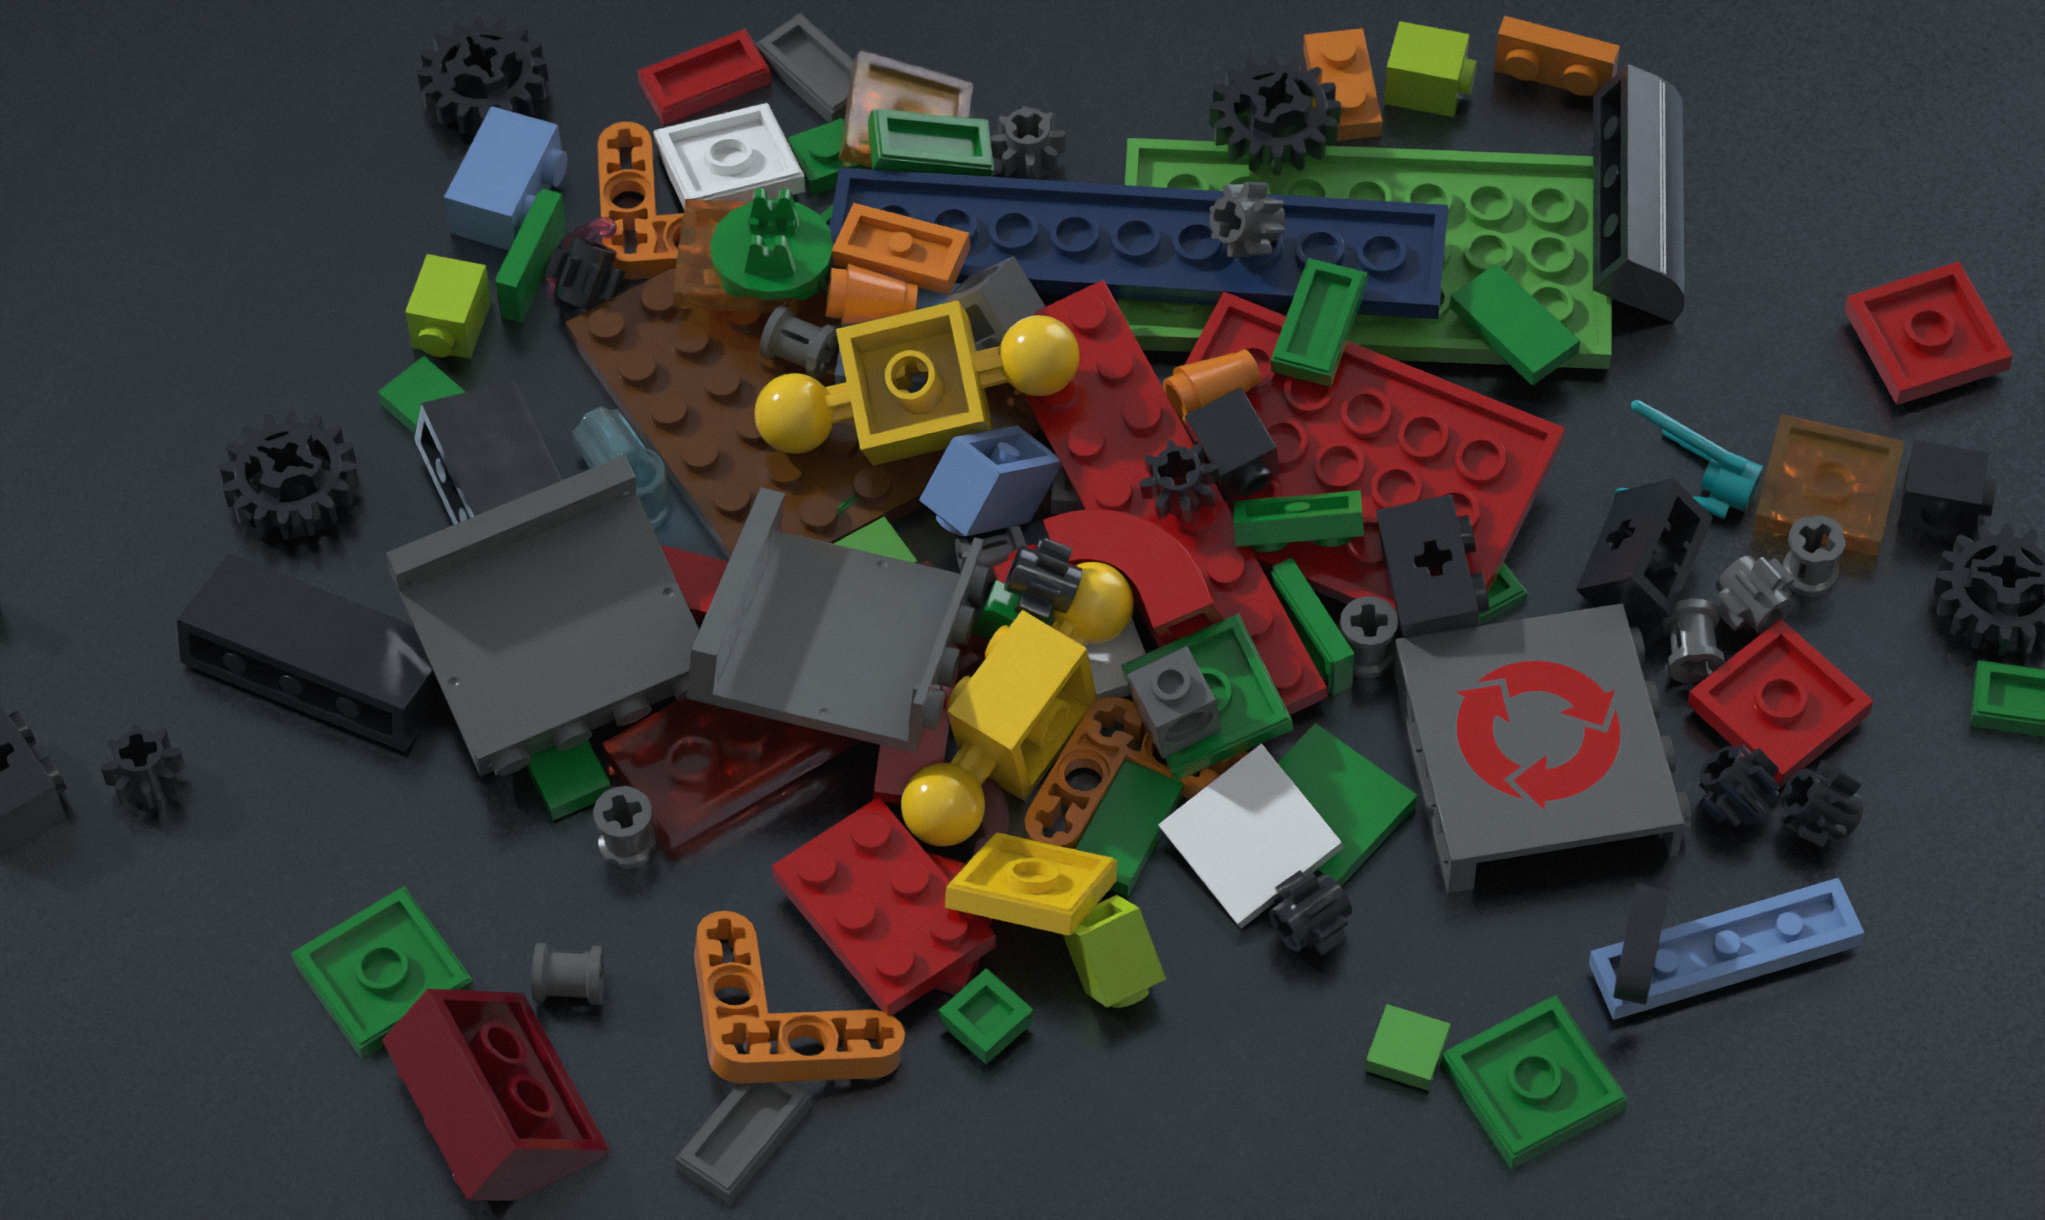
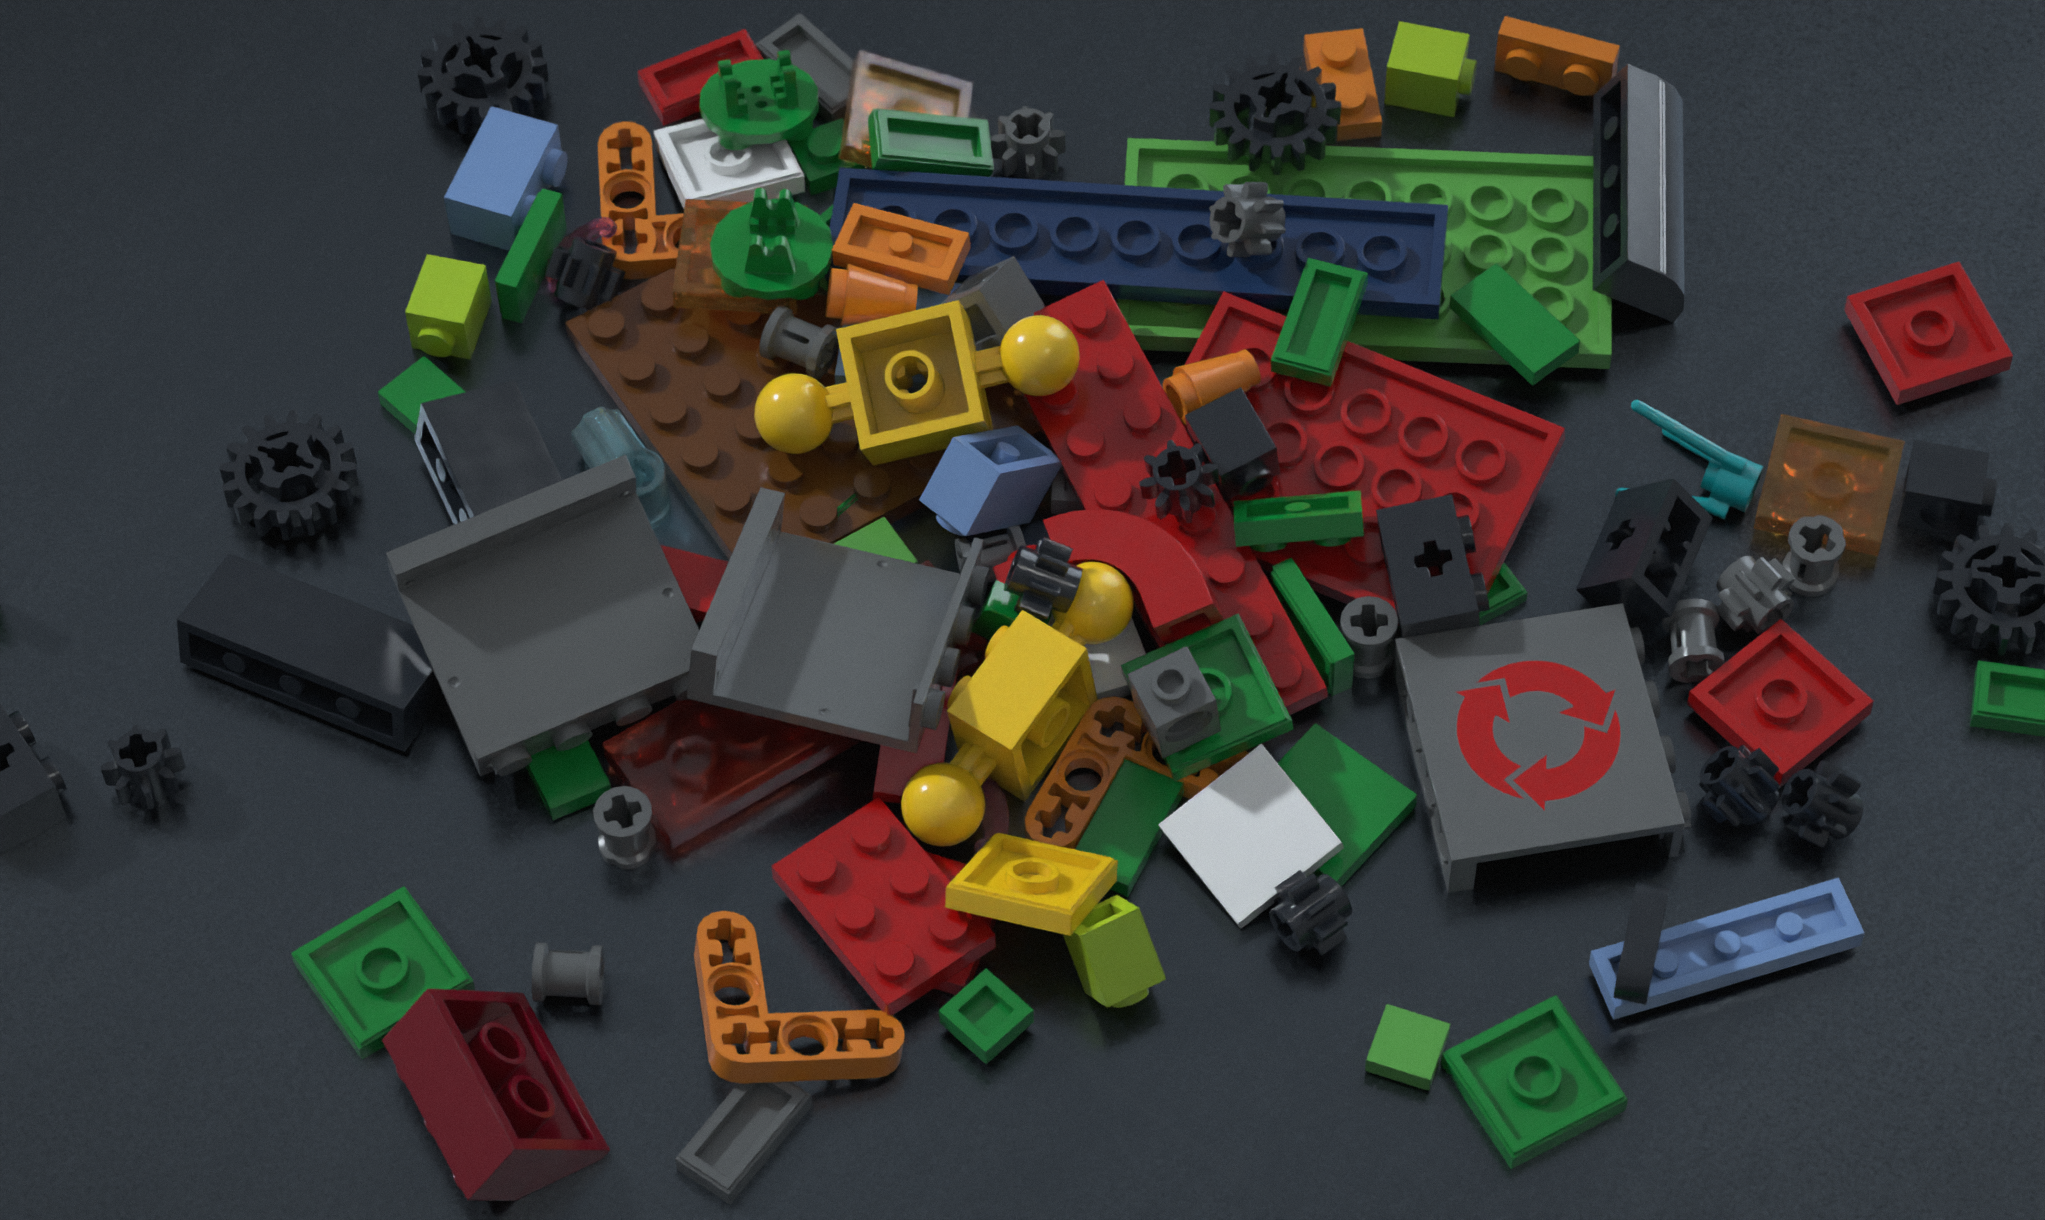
none -> green plate [700,50,819,151]

